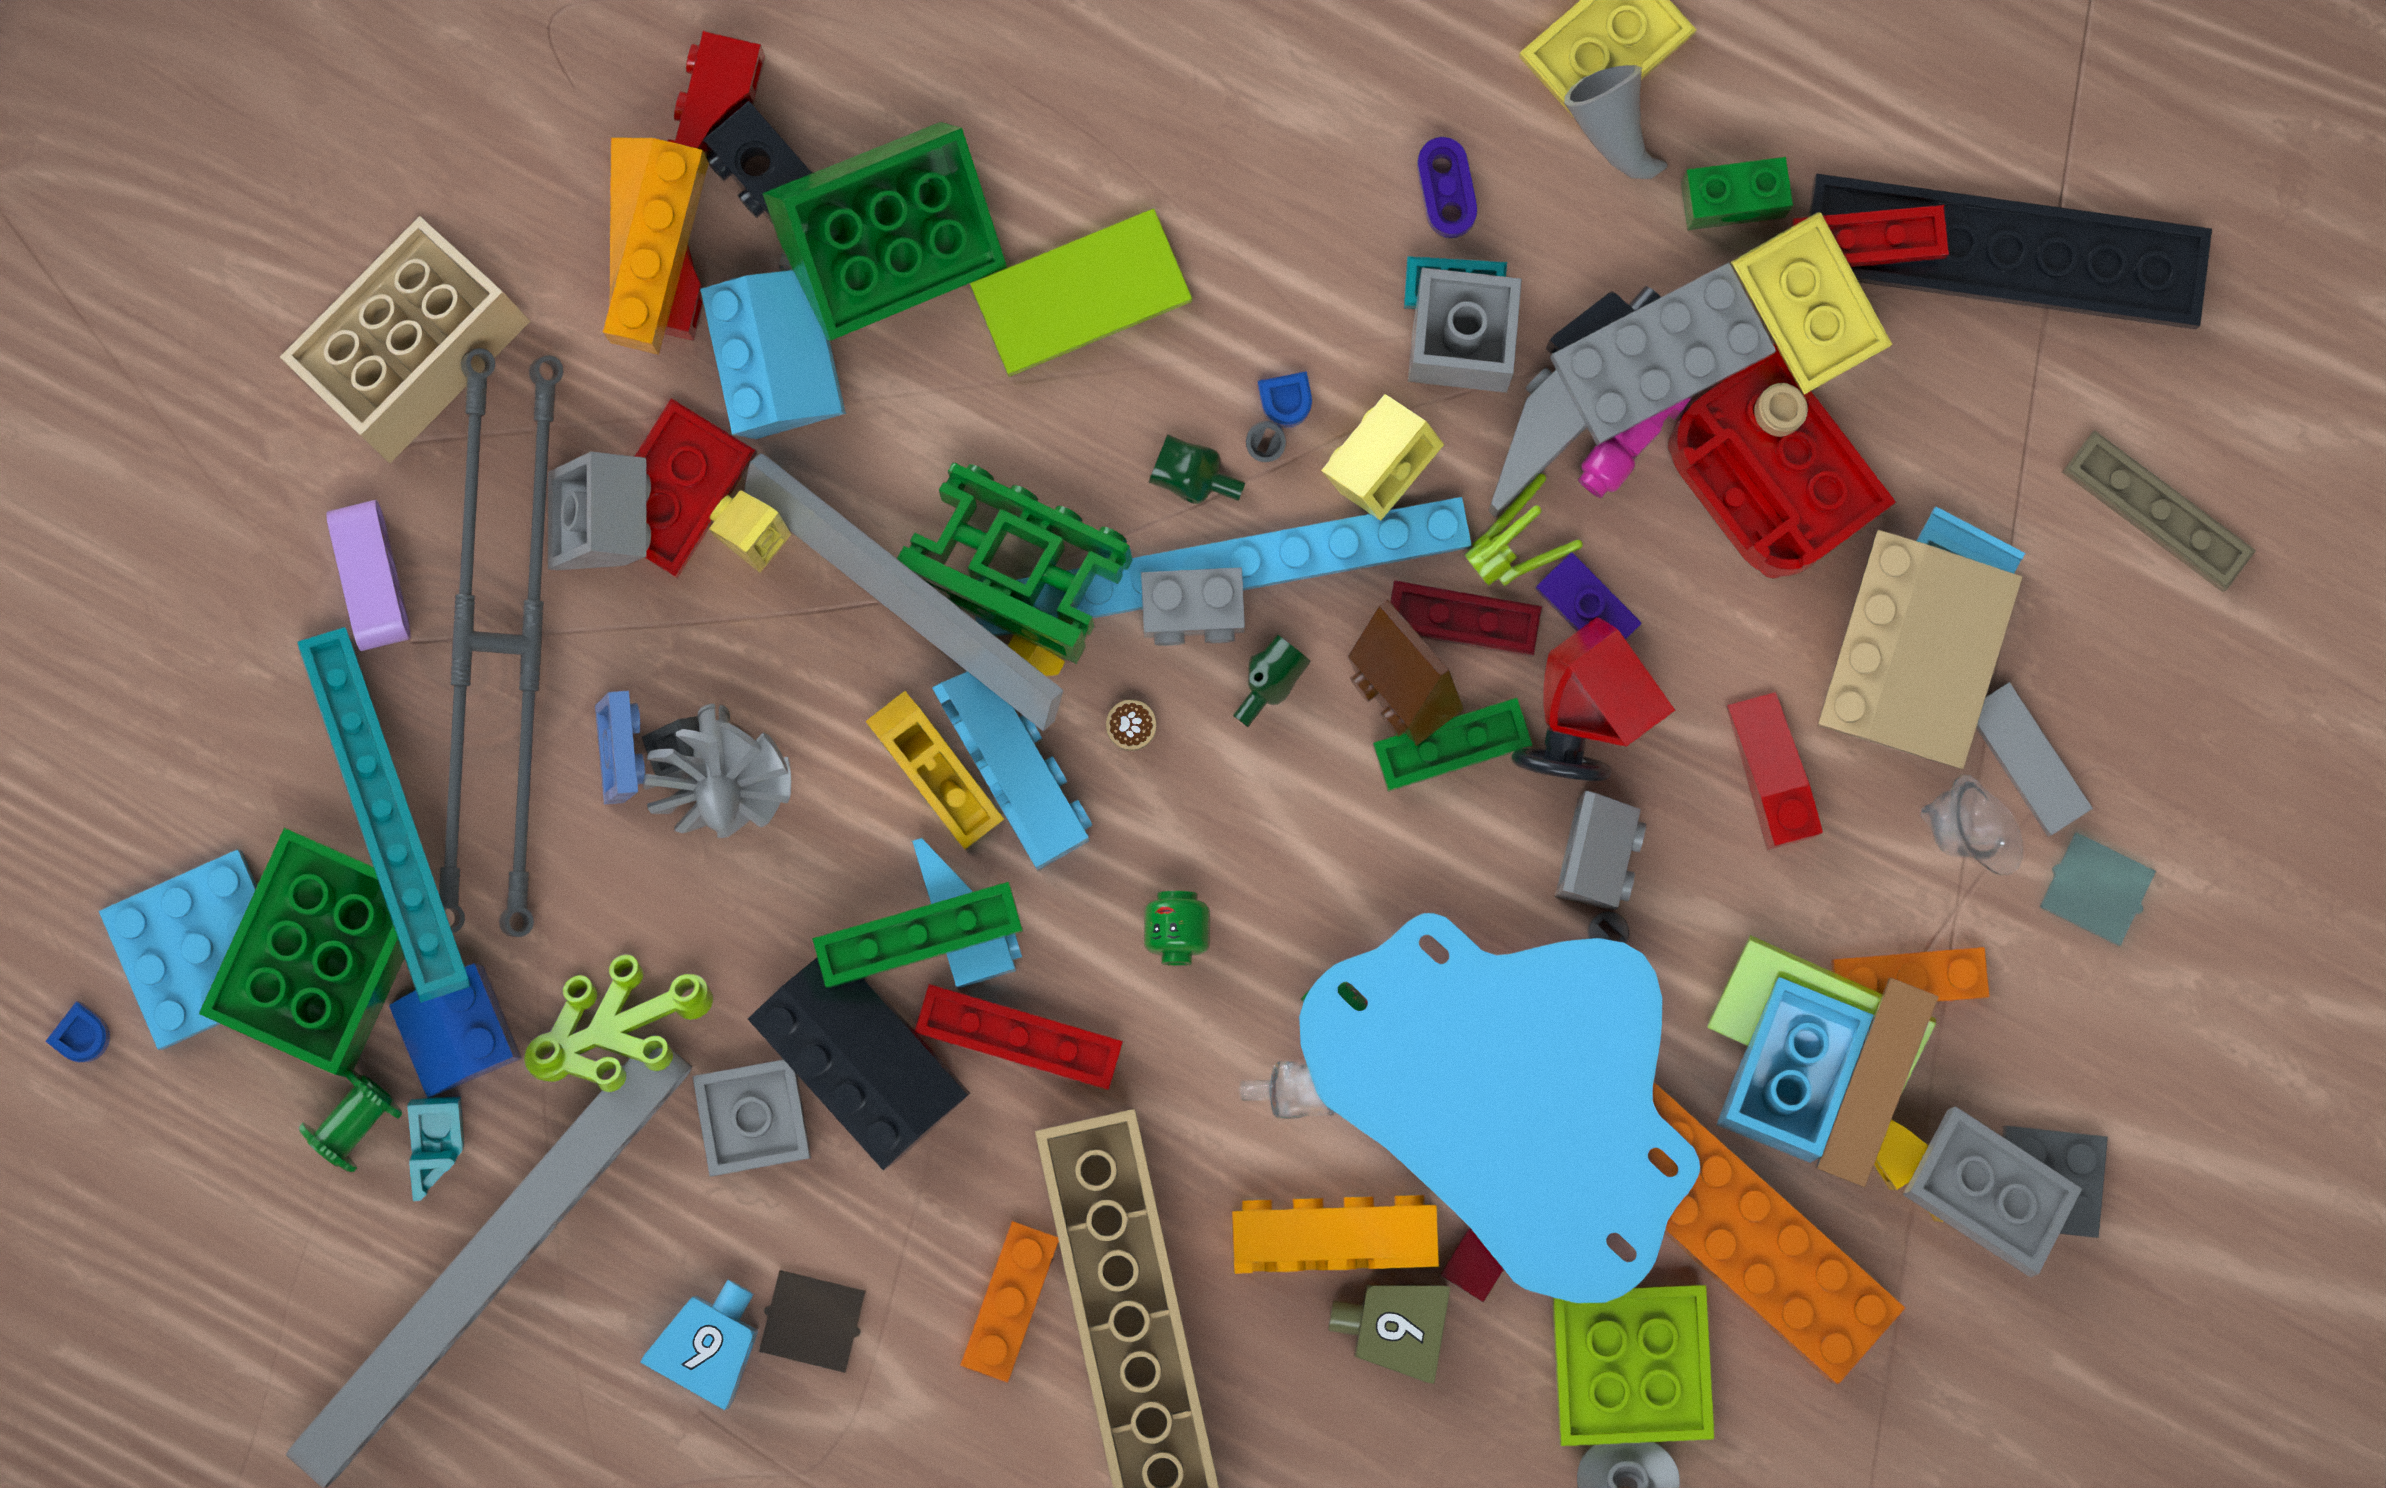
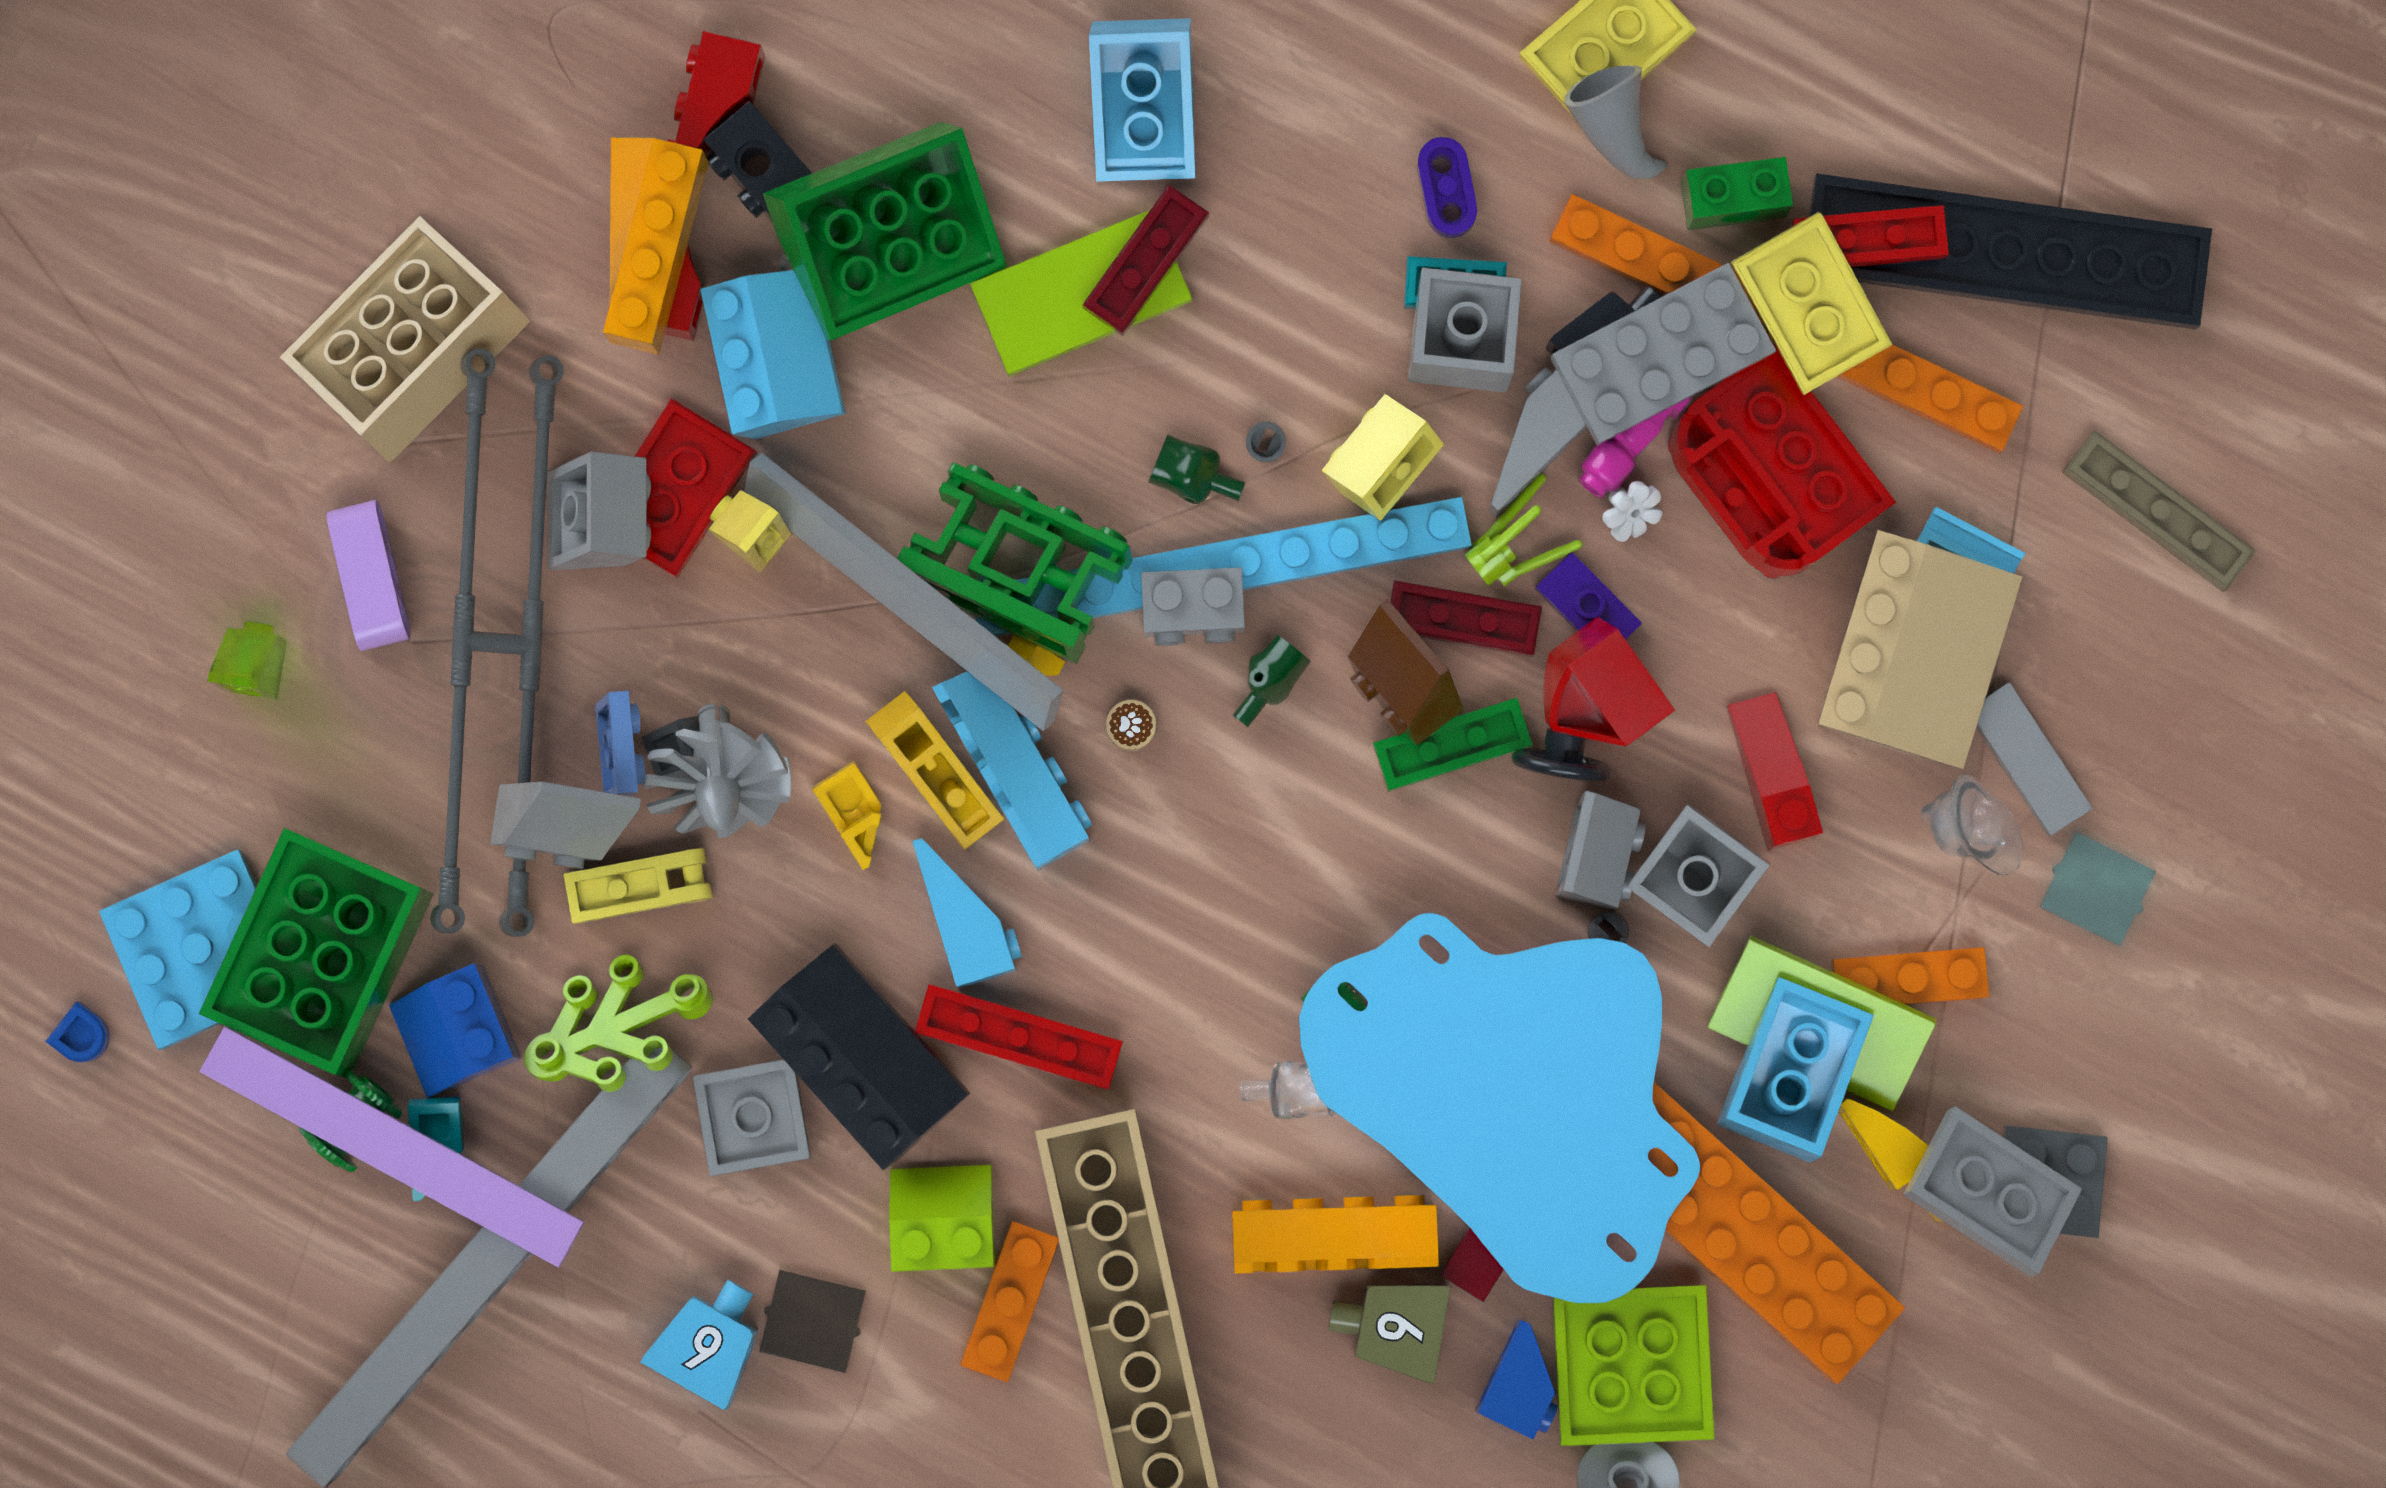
teal plate [297,627,470,1003] -> none
green plate [812,882,1024,988] -> none
green head [1144,891,1210,966] -> none
blue tile [1257,371,1312,428] -> none
tan tile [1754,383,1808,437] -> none
medium nougat tile [1815,978,1939,1187] -> none
none -> lavender tile [199,1027,585,1268]
none -> clear neon green slope [207,621,287,700]
none -> light grey slope [490,781,641,869]
none -> light yellow plate [563,848,713,925]
none -> yellow slope [811,761,882,870]
none -> lime slope [889,1165,996,1272]
none -> dark red tile [1082,184,1209,336]
none -> medium azure slope [1089,18,1196,182]
none -> blue slope [1475,1319,1558,1440]
none -> orange plate [1549,194,2024,454]
none -> white plant [1603,481,1663,542]
none -> light grey slope [1627,803,1771,947]

